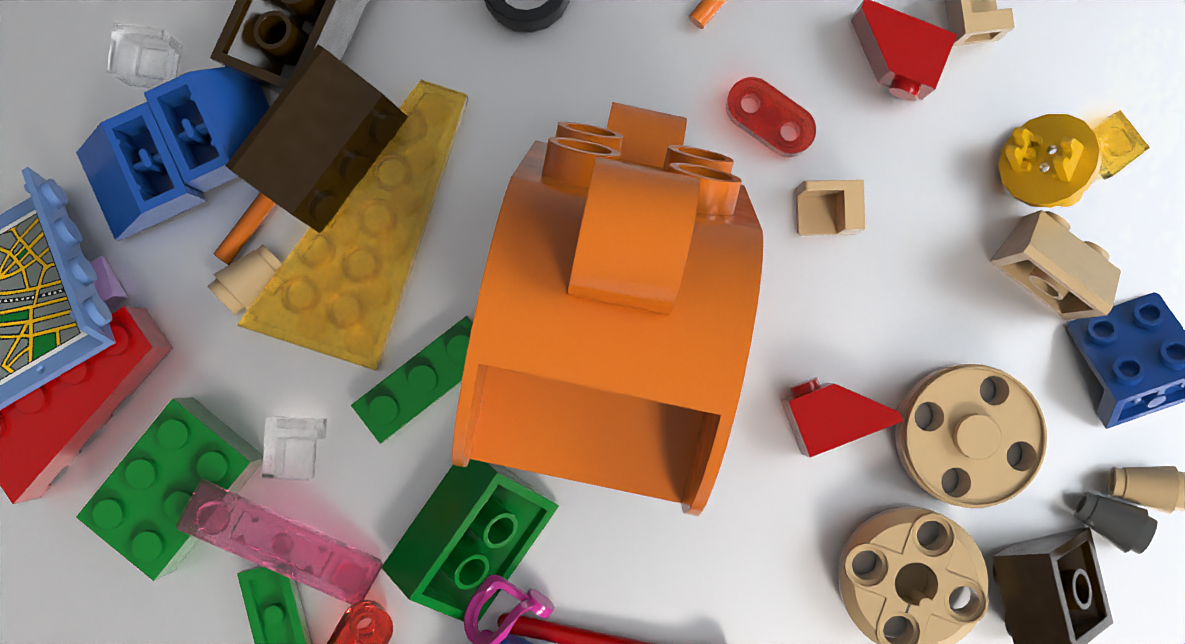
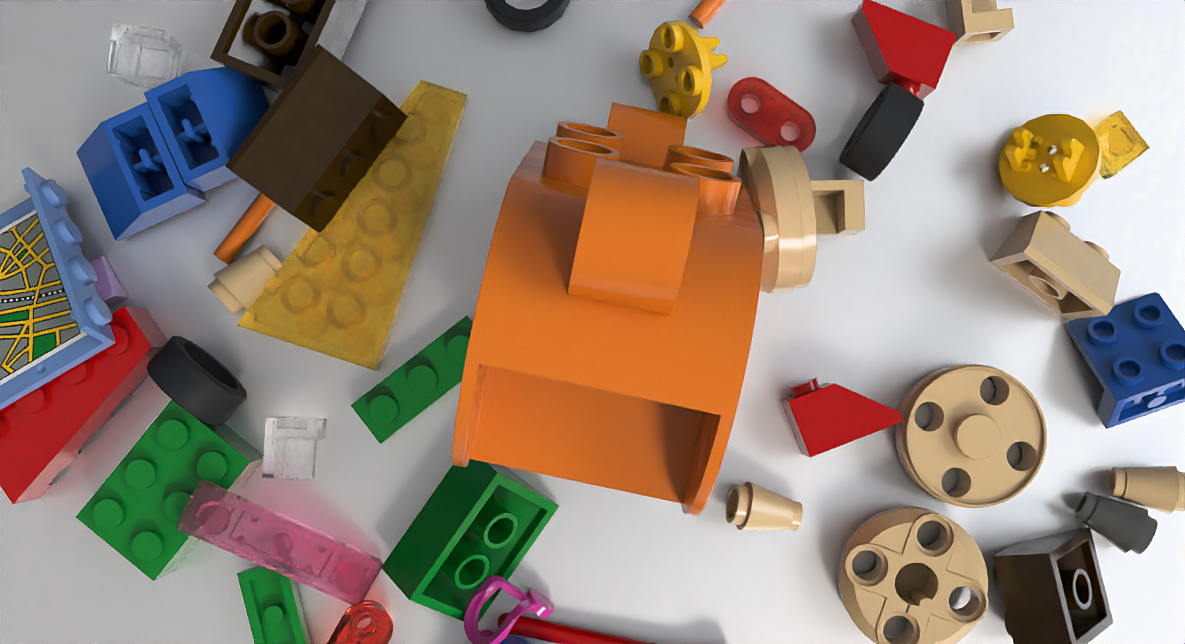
none -> black tyre [147,336,247,426]
none -> yellow plate [639,20,728,120]
none -> tan cone [726,482,803,531]
none -> tan piece [736,144,817,293]
none -> black tyre [839,81,924,182]

